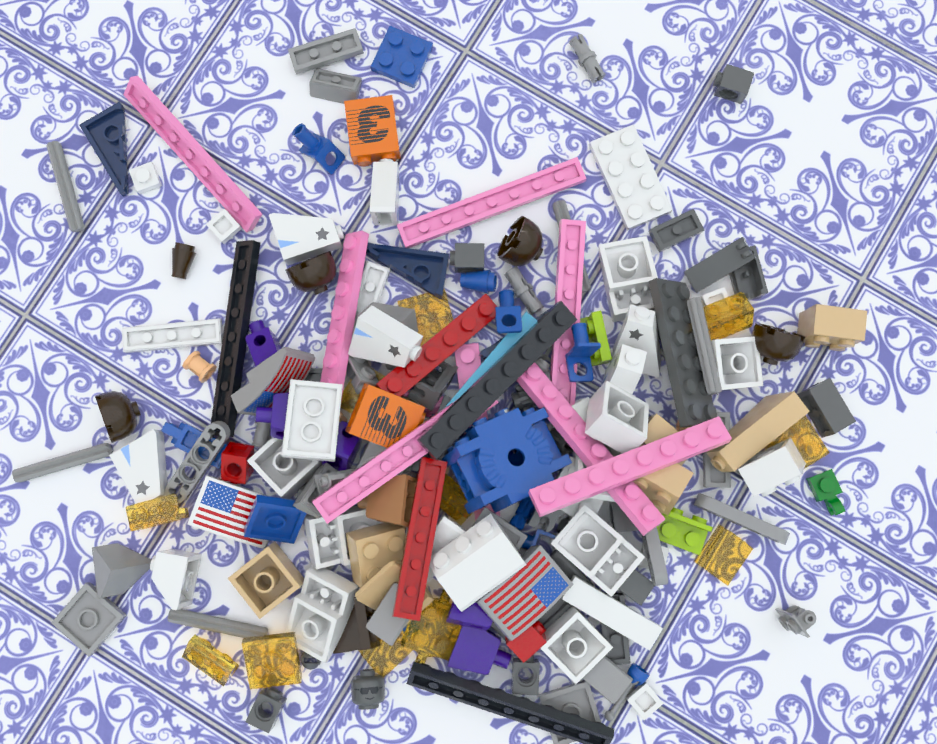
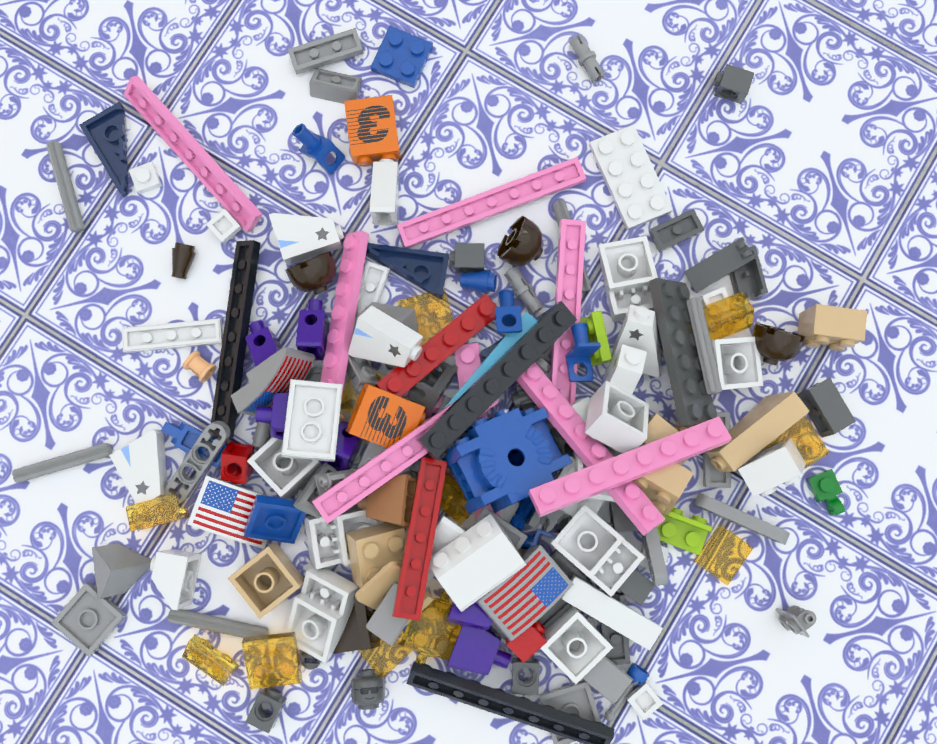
dark brown cylinder [95,391,141,443] -> none
none -> dark purple torso [296,299,329,361]

